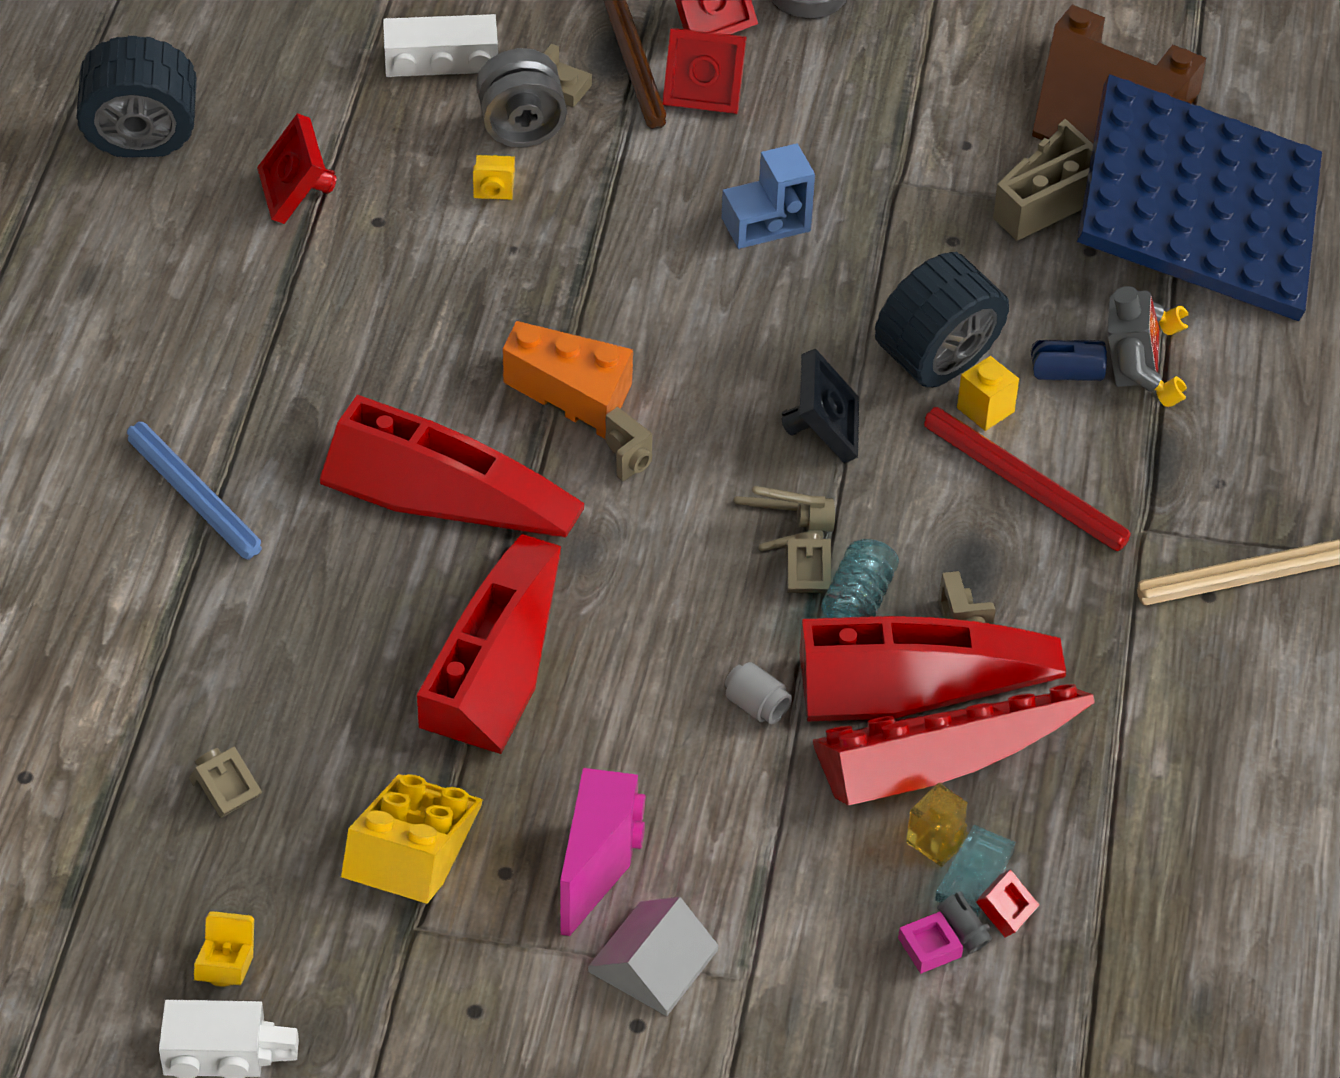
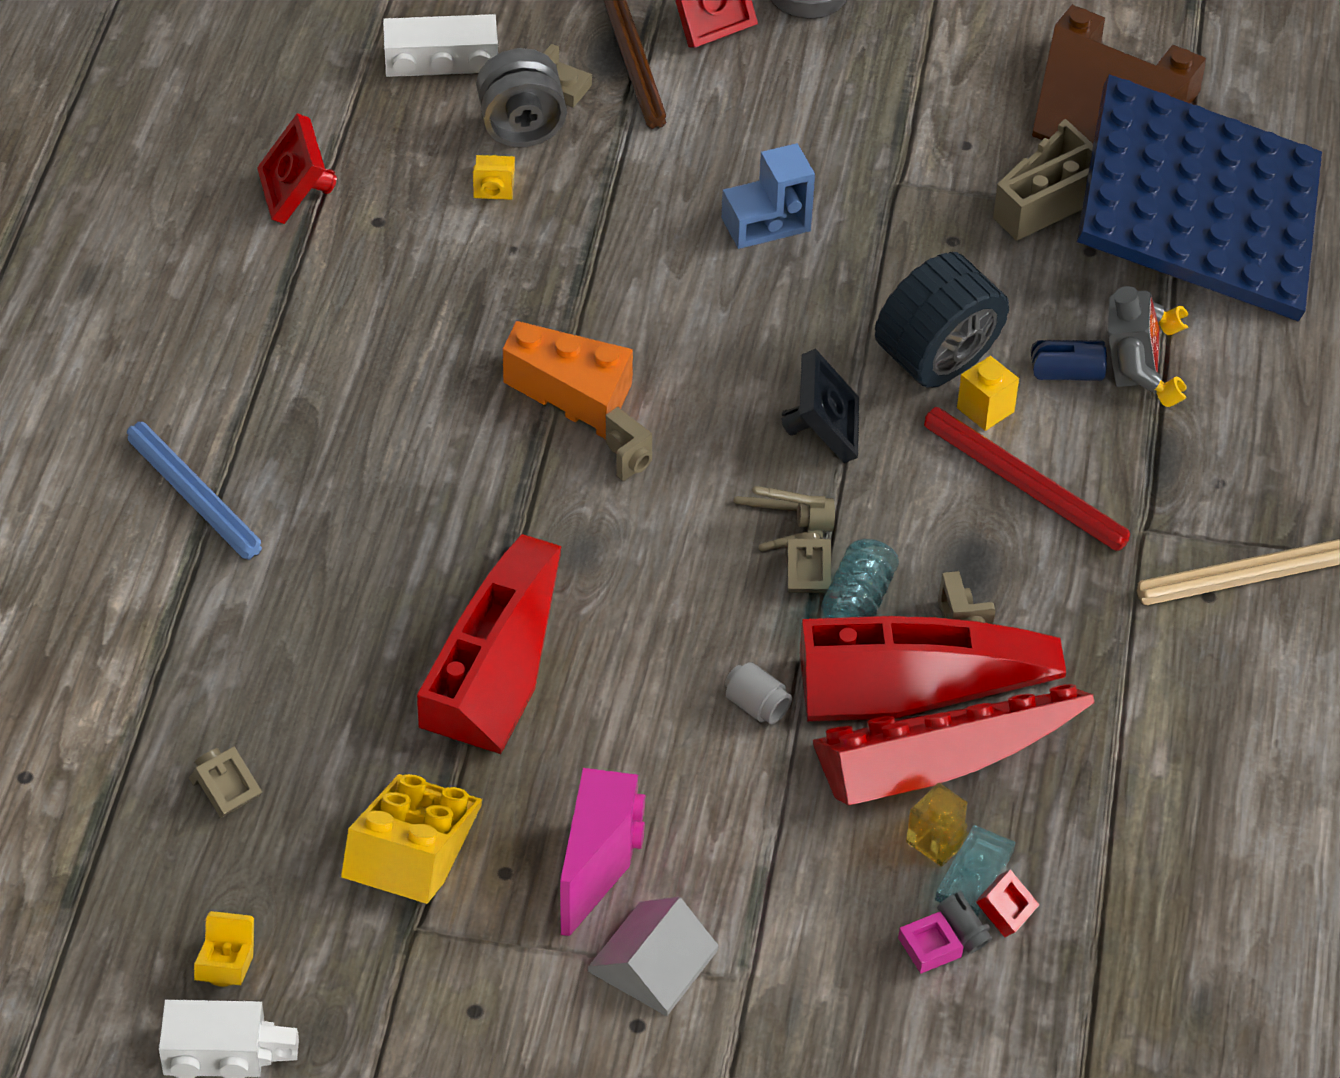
black wheel [76,35,197,158] -> none
red wedge [320,394,584,538] -> none
red tile [662,28,747,114] -> none

